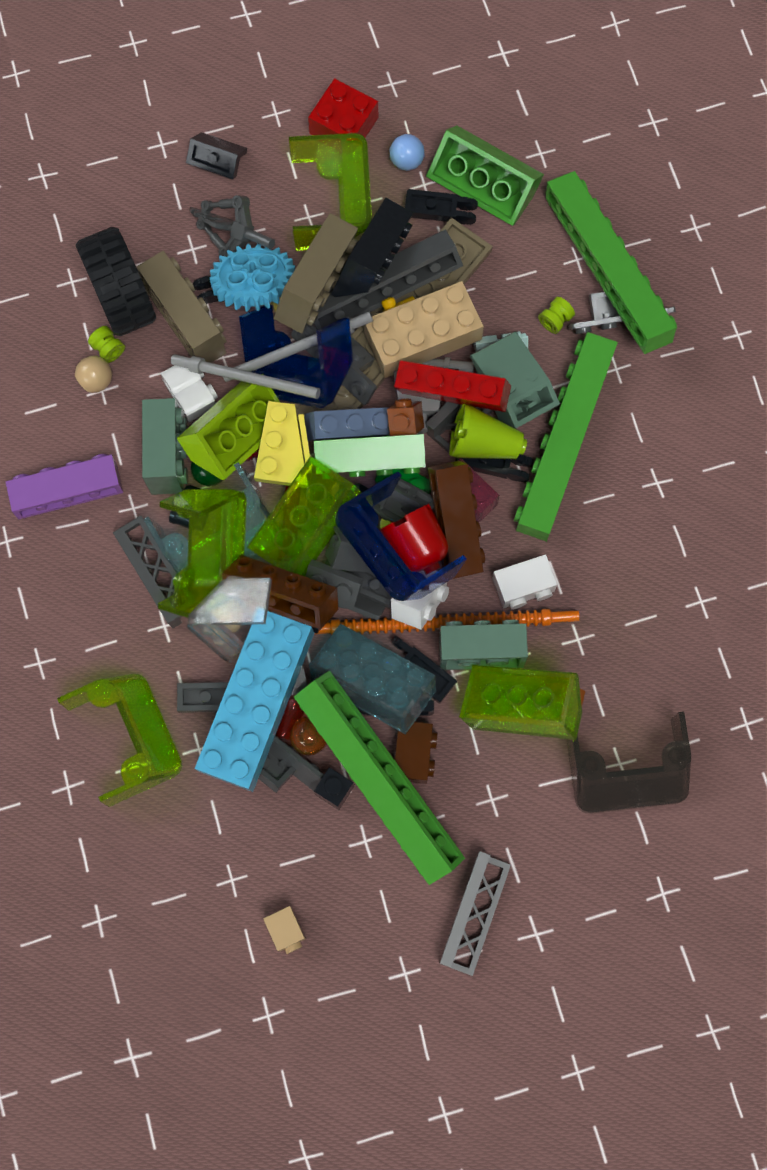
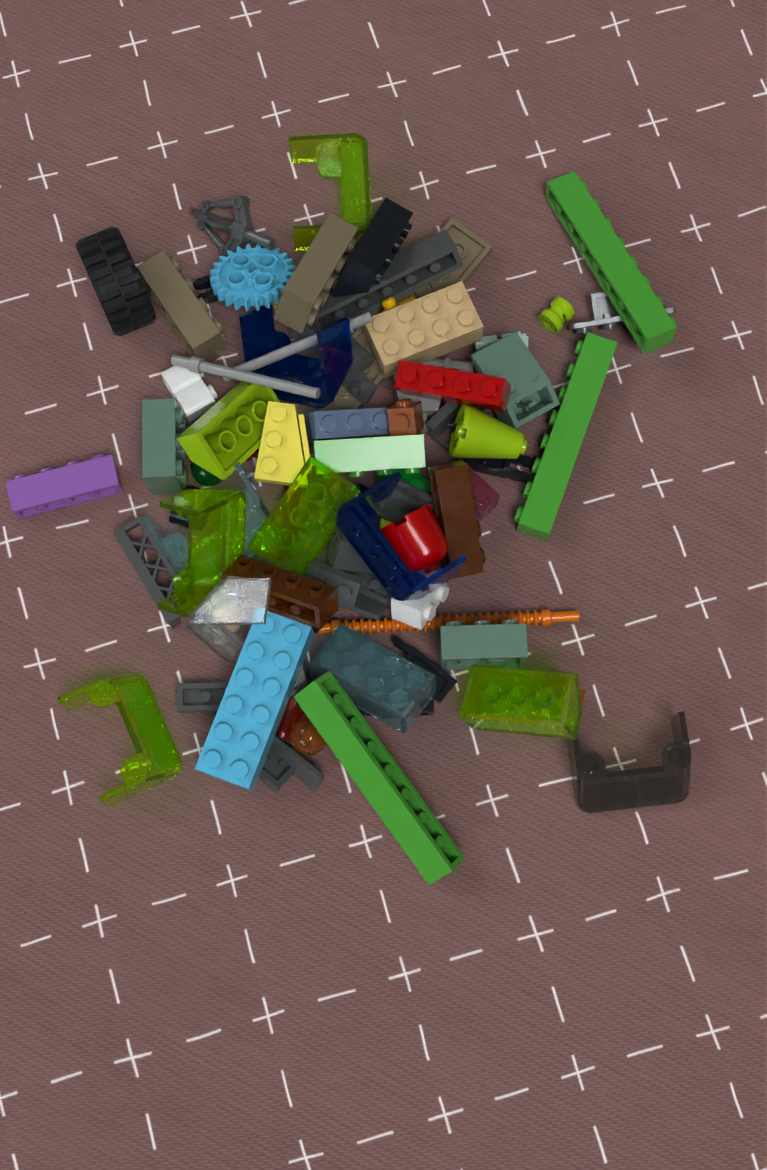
tan piece [75,356,112,393] -> none
lime wheel [88,326,125,363] -> none
black panel [186,132,247,179] -> none
tan brick [263,906,306,954] -> none
red brick [308,78,379,156] -> none
black brick [314,767,354,810] -> none
light blue piece [389,134,425,171] -> none
reddish brown brick [395,721,438,784] -> none
black hinge [405,189,478,225] -> none
bright green slope [426,125,544,226] -> none
light grey fence [439,851,511,976] -> none
white brick [492,555,557,609] -> none

